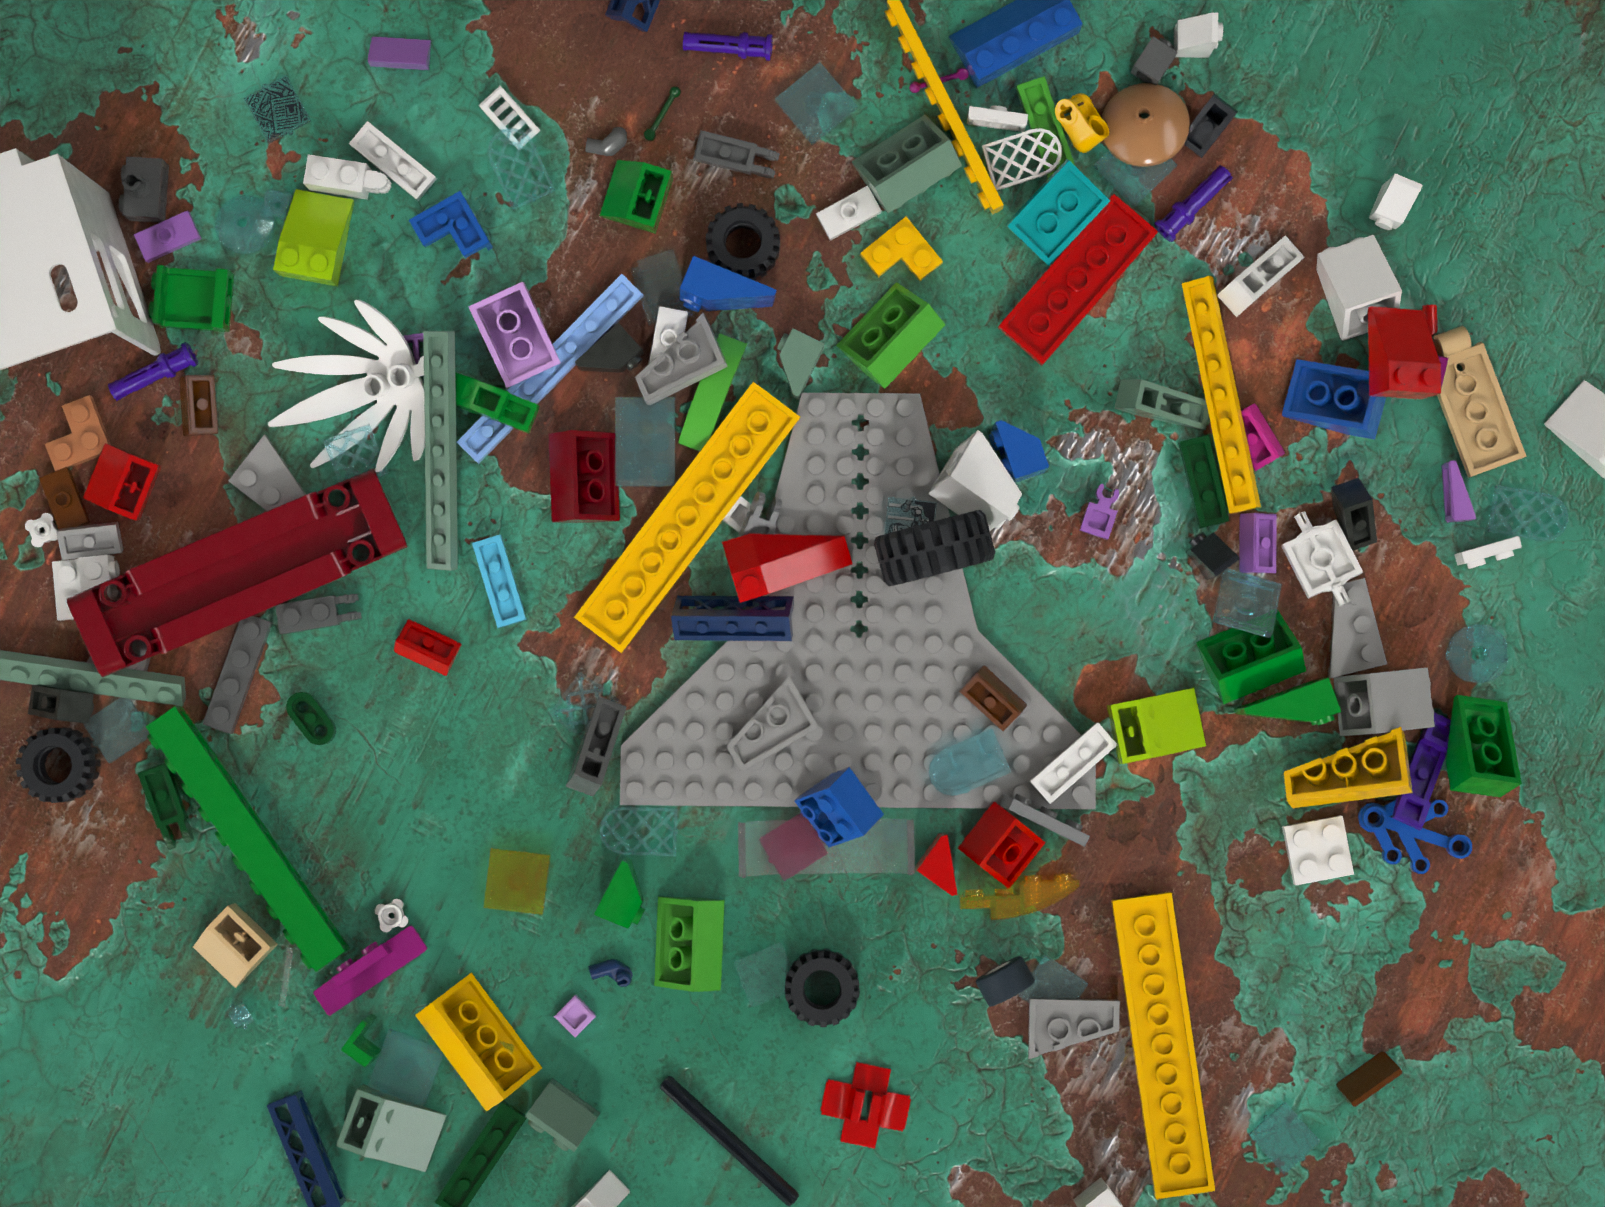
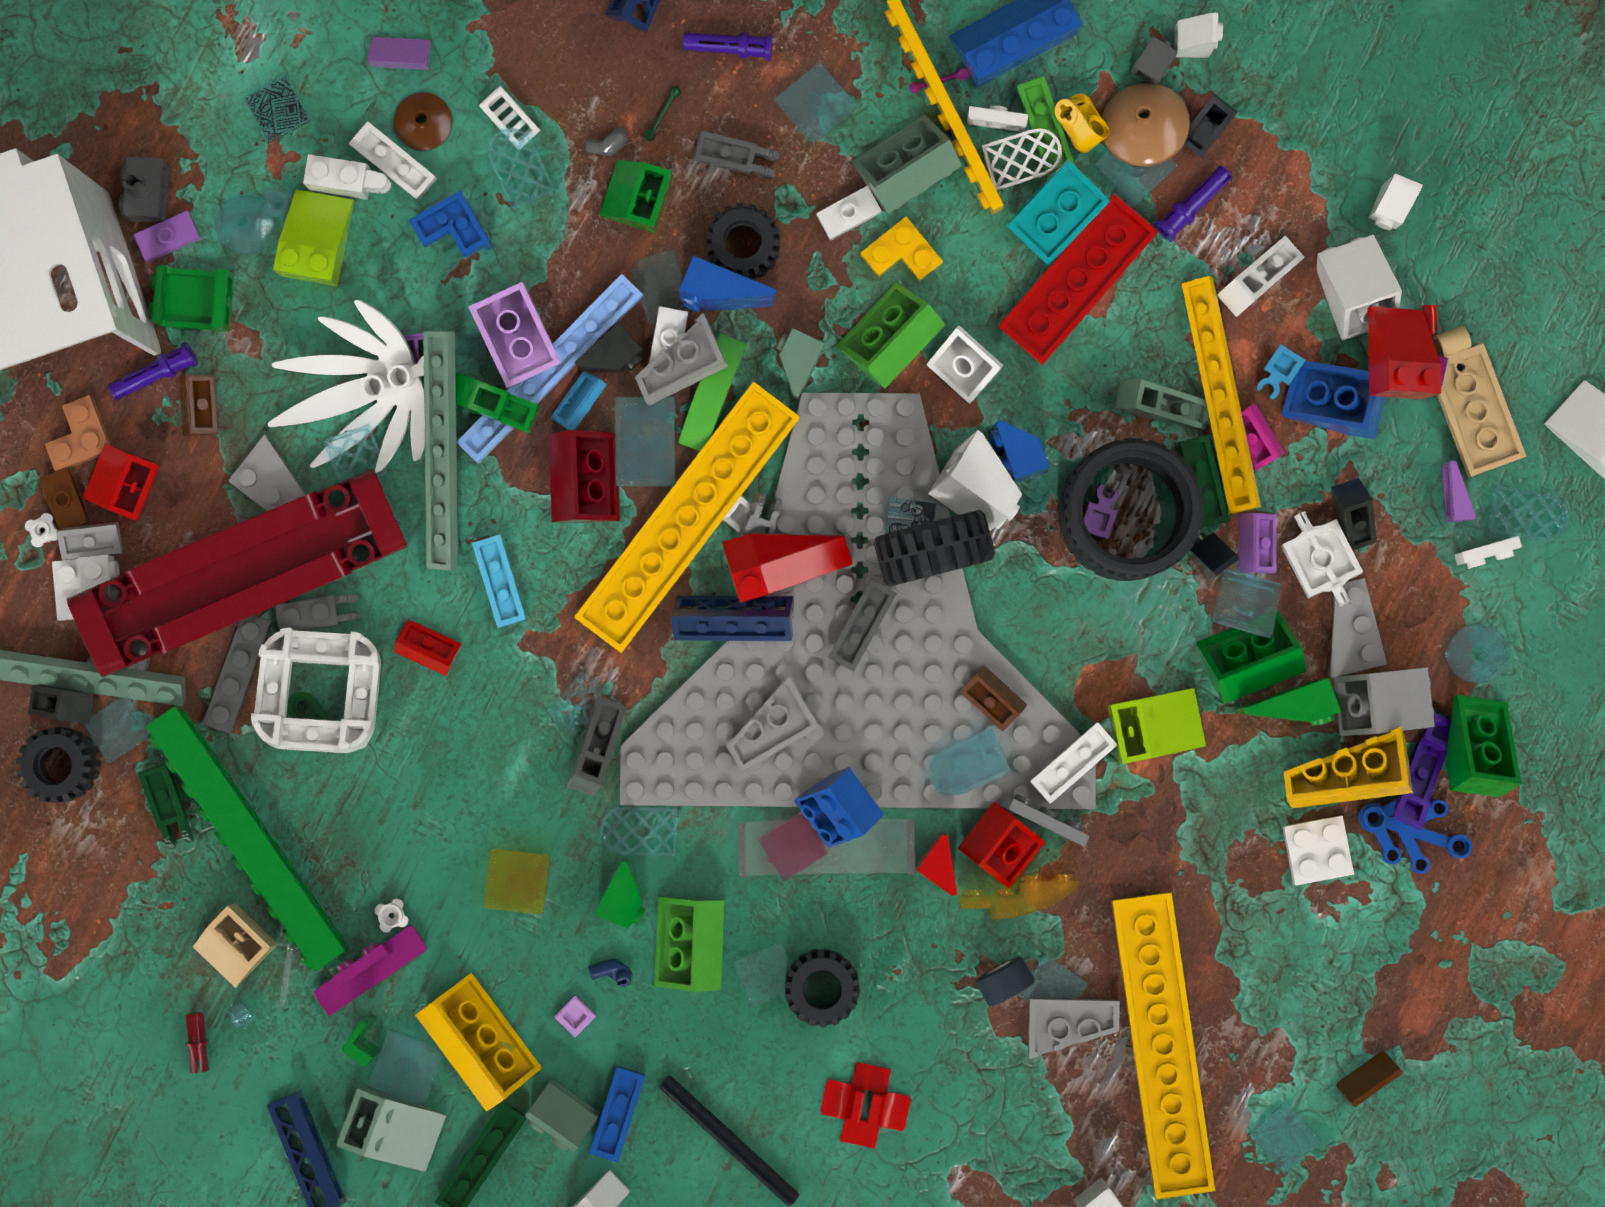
none -> dark red axle [185,1012,209,1073]
none -> white plate [251,628,381,753]
none -> reddish brown dish [394,92,453,151]
none -> dark azure plate [551,370,607,430]
none -> blue plate [589,1065,646,1162]
none -> dark grey plate [828,579,897,672]
none -> white slope [926,326,1003,404]
none -> black tyre [1057,438,1204,581]
none -> dark azure plate [1257,344,1306,400]

